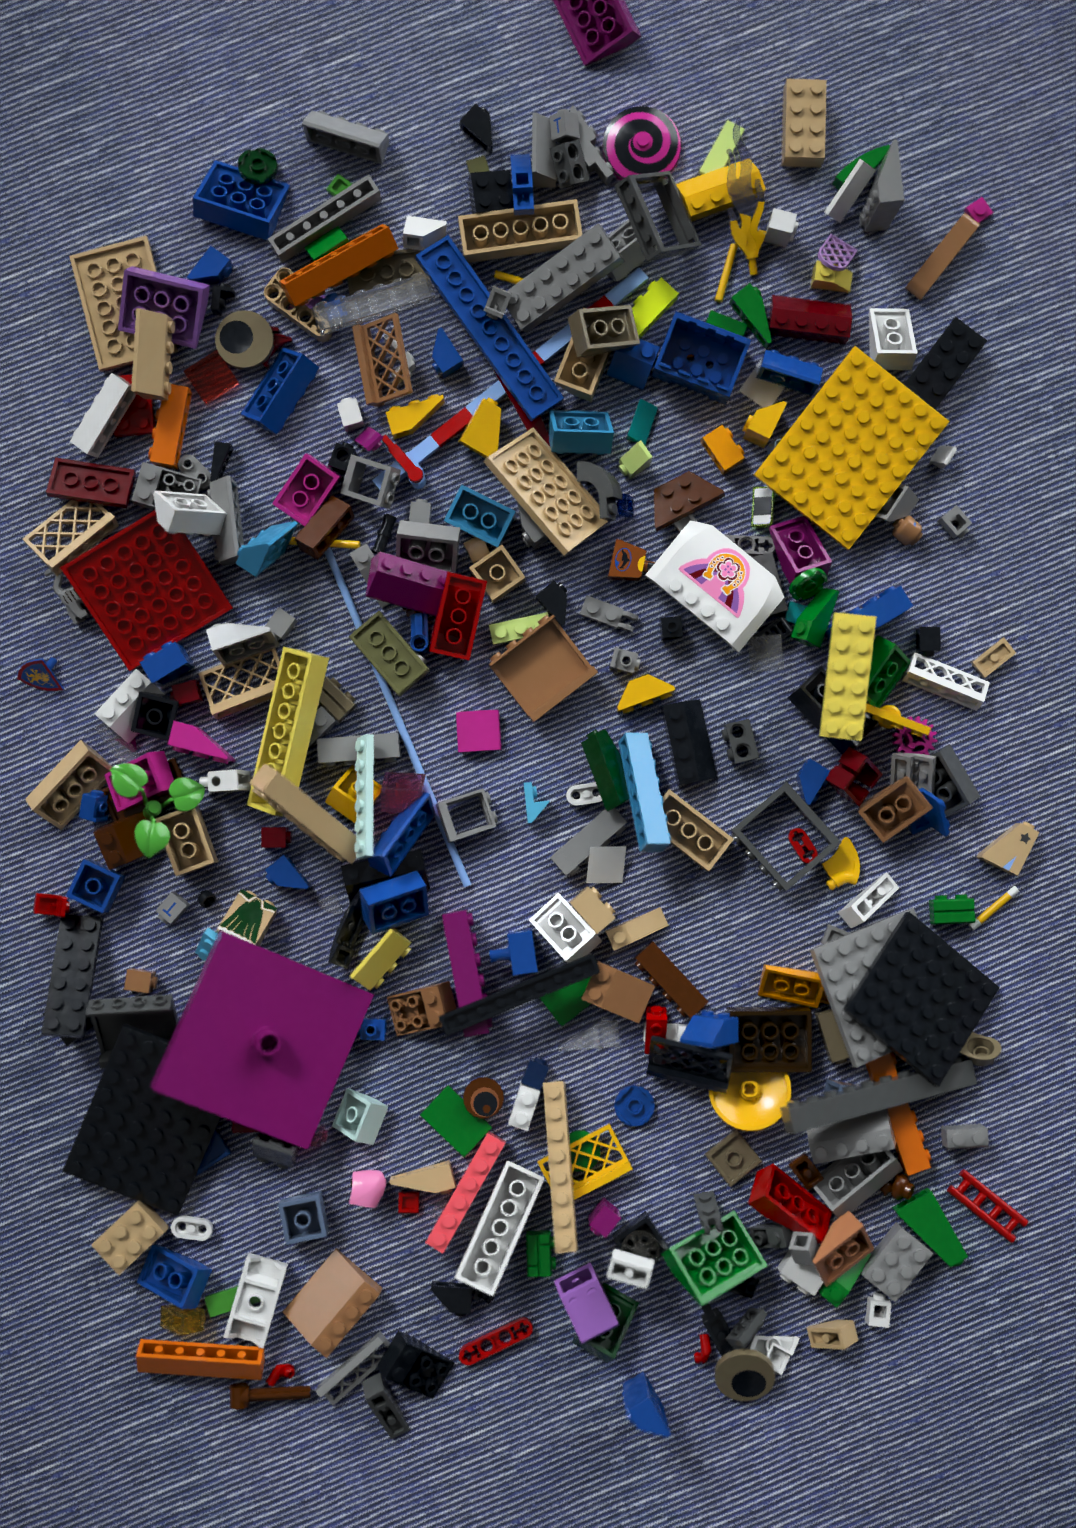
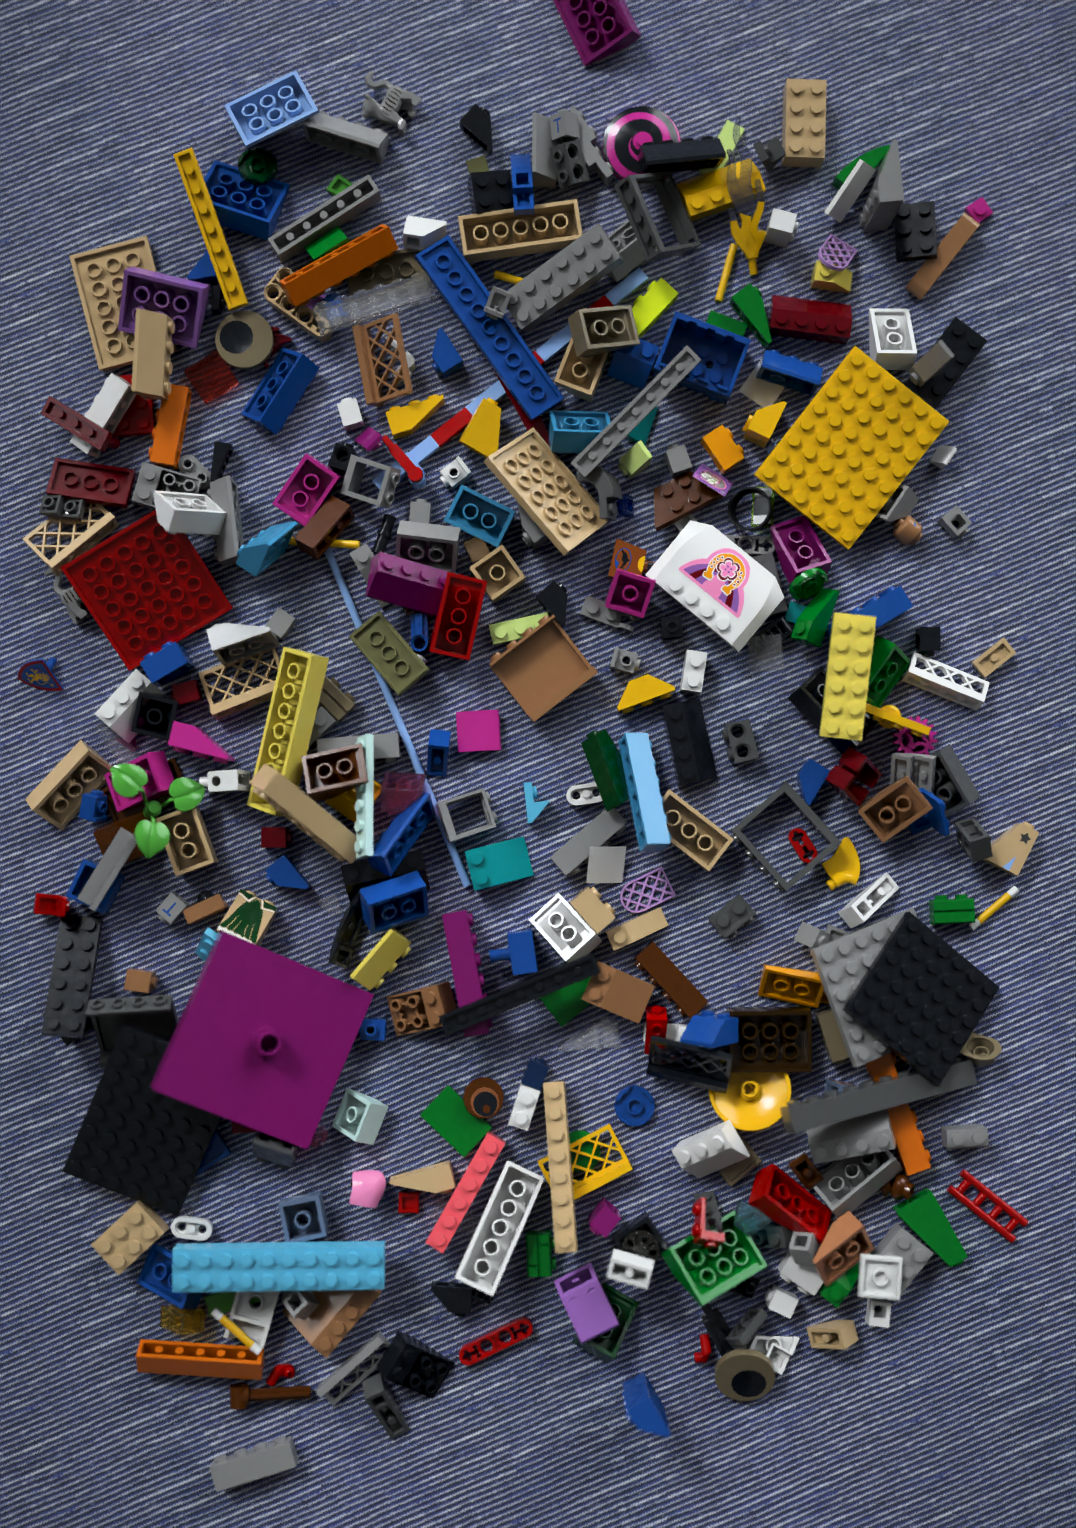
none -> dark grey slope [39,495,87,521]
none -> dark red piece [40,396,120,452]
none -> light grey fence [77,827,137,911]
none -> medium azure brick [172,1241,385,1293]
none -> yellow tile [173,147,249,312]
none -> medium nougat slope [183,894,229,925]
none -> light grey brick [209,1436,299,1492]
none -> yellow bar [211,1307,262,1355]
none -> light blue slope [224,70,319,148]
none -> light grey slope [282,1291,320,1319]
none -> reddish brown slope [301,743,369,802]
none -> light grey animal [362,71,421,136]
none -> blue slope [427,729,451,777]
none -> white brick [440,456,472,490]
none -> teal slope [465,836,534,891]
none -> light grey plate [571,346,701,478]
none -> dark pink slope [605,569,656,618]
none -> lavender window [620,866,676,913]
none -> black slope [637,136,726,174]
none -> light grey brick [664,444,692,477]
none -> white slope [672,1119,750,1178]
none -> white brick [679,649,707,695]
none -> red bracket [691,1197,725,1249]
none -> sticker [692,463,734,497]
none -> dark grey bracket [708,894,756,939]
none -> black tyre [728,487,772,531]
none -> clear light blue slope [734,1200,771,1236]
none -> dark grey slope [753,137,786,172]
none -> white brick [764,1284,799,1319]
none -> light grey brick [794,921,831,949]
none -> white tile [857,1253,903,1300]
none -> black plate [894,201,937,263]
none -> light grey slope [908,339,954,388]
none -> dark grey brick [955,817,993,862]

